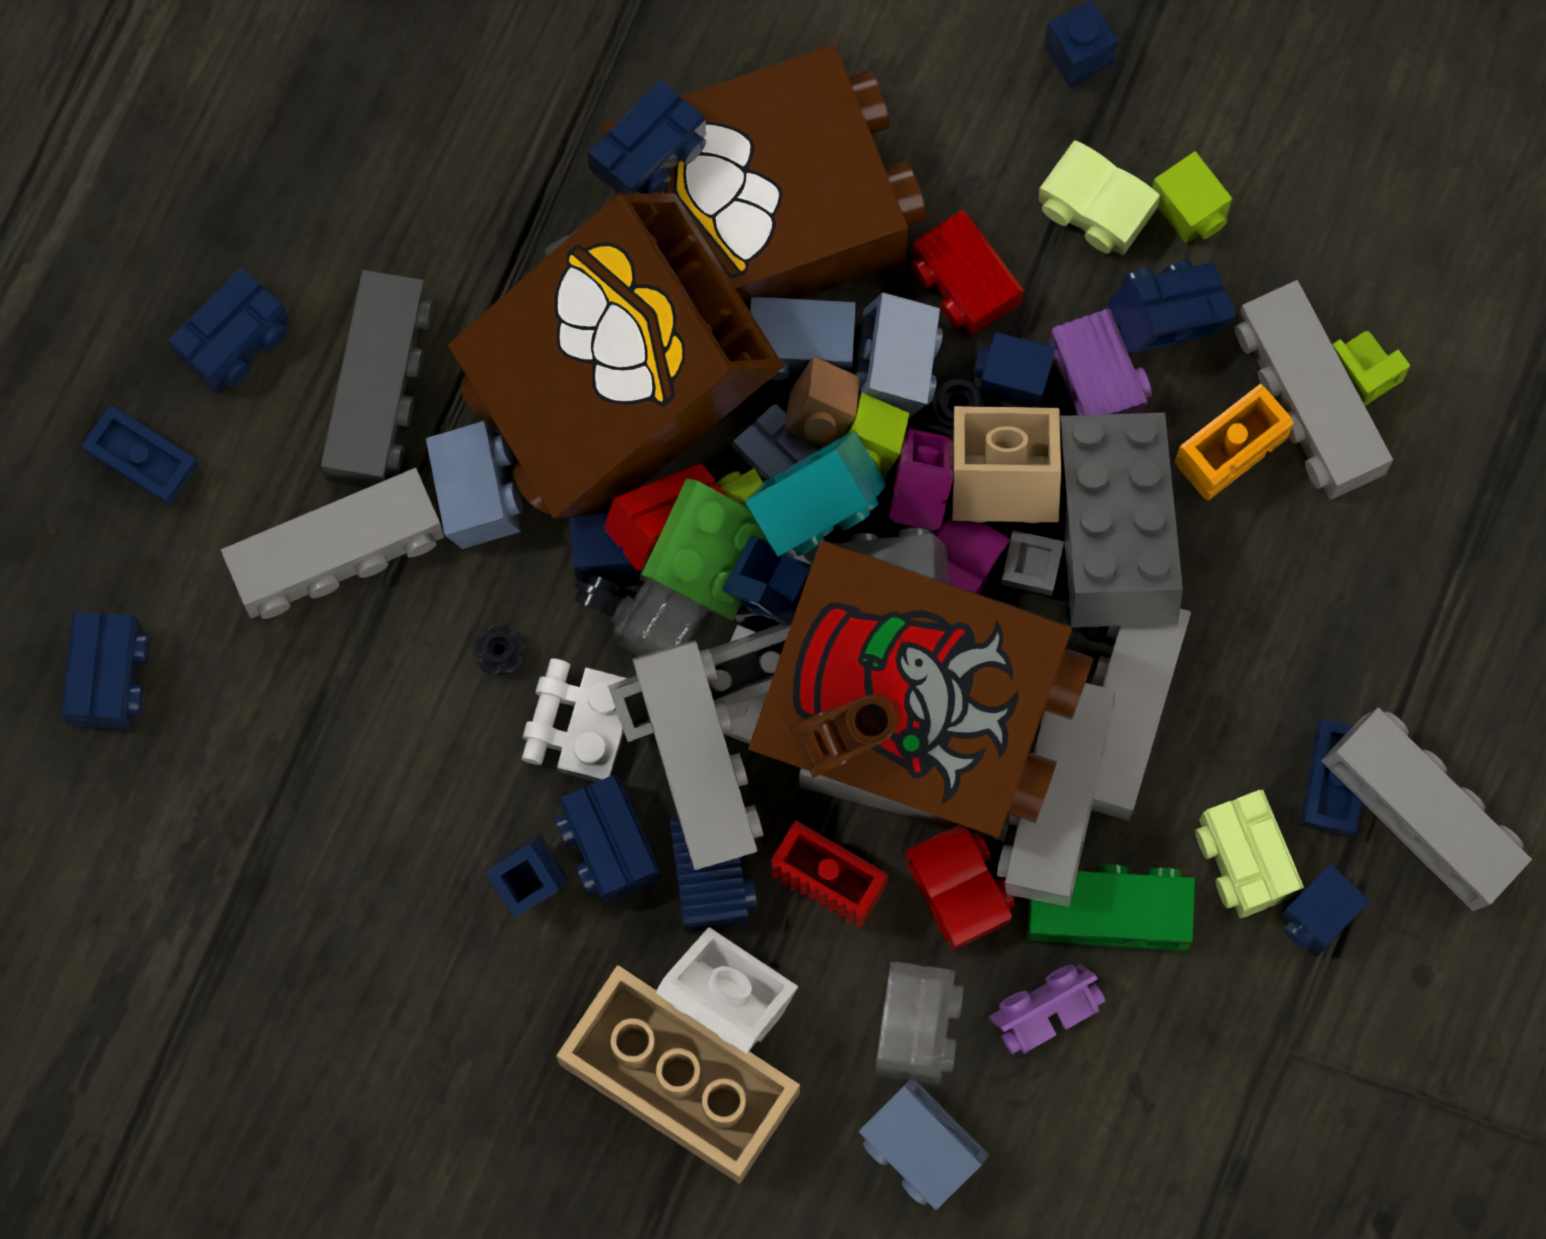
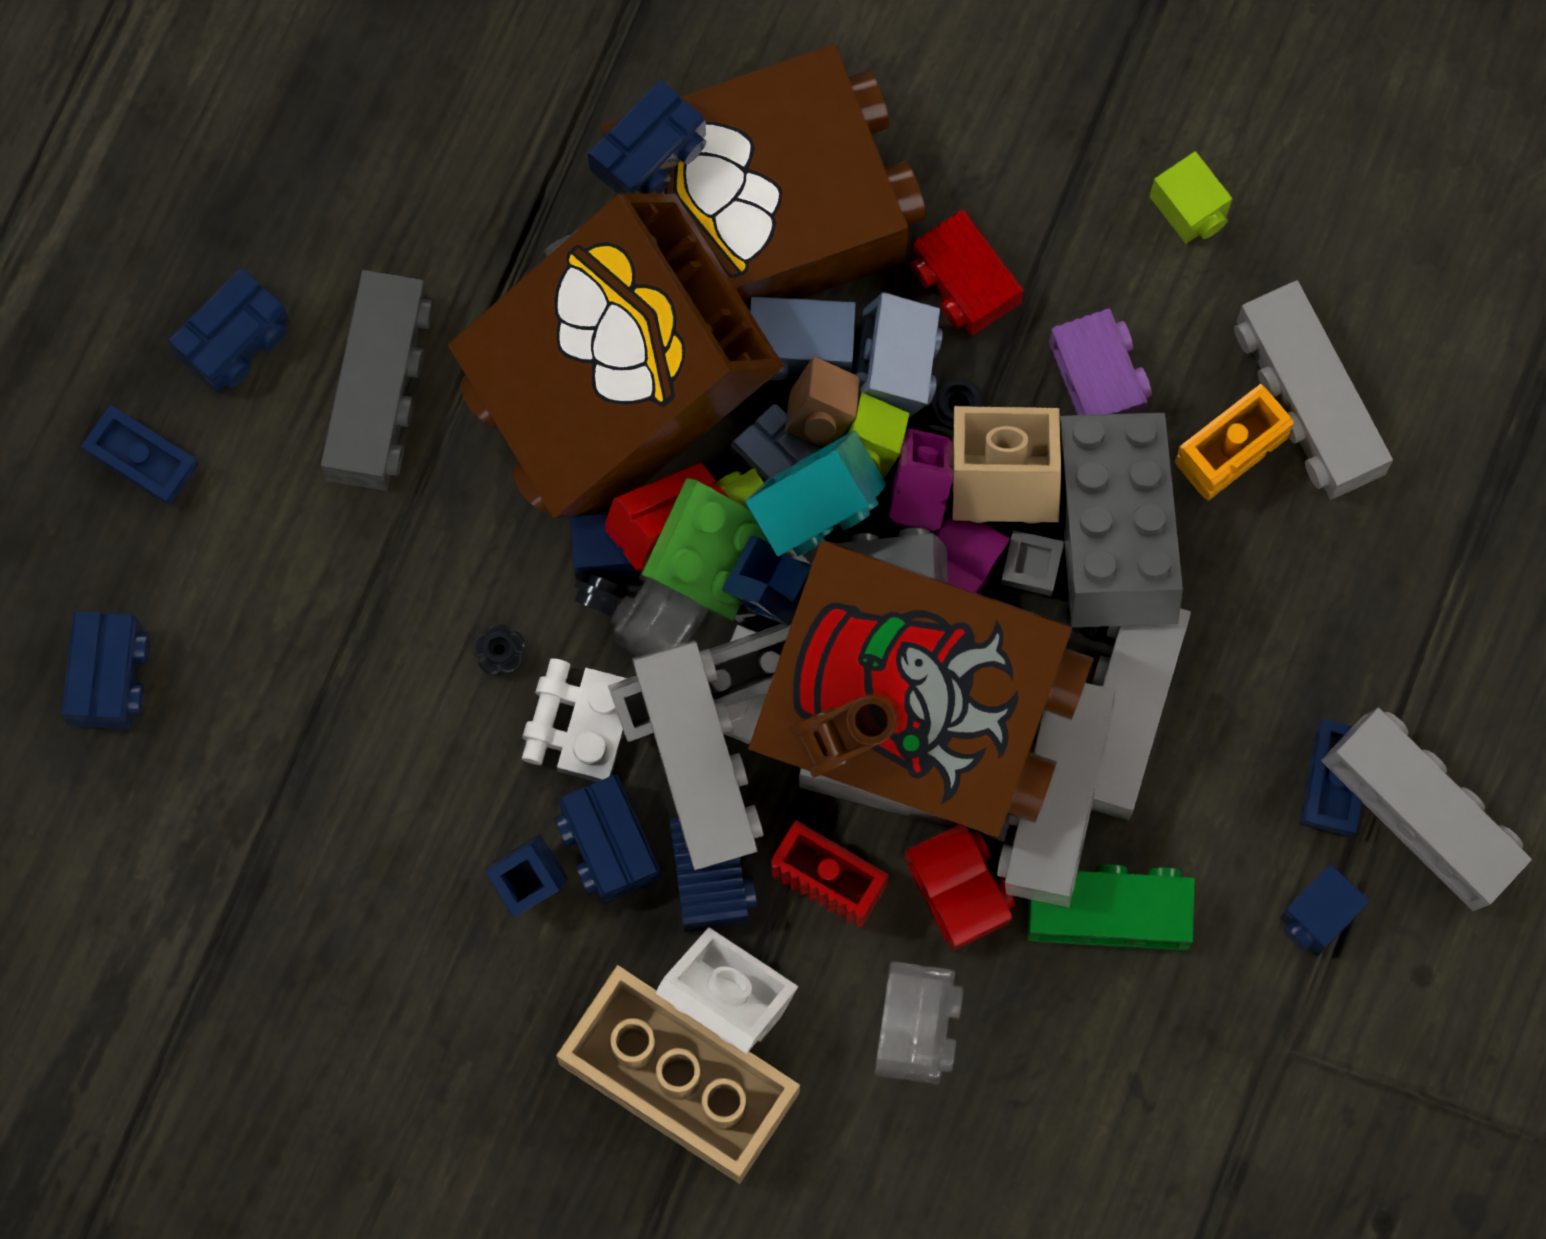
light grey brick [221,468,444,619] -> none
sand blue brick [426,421,523,549] -> none
sand blue brick [858,1077,989,1210] -> none
dark blue brick [973,332,1056,408] -> none
medium lavender hinge [988,964,1105,1054] -> none
yellowish green brick [1039,140,1160,255] -> none
dark blue brick [1044,0,1118,87] -> none
dark blue brick [1108,260,1236,353] -> none
yellowish green brick [1195,790,1304,918] -> none
lime panel [1332,331,1411,406] -> none

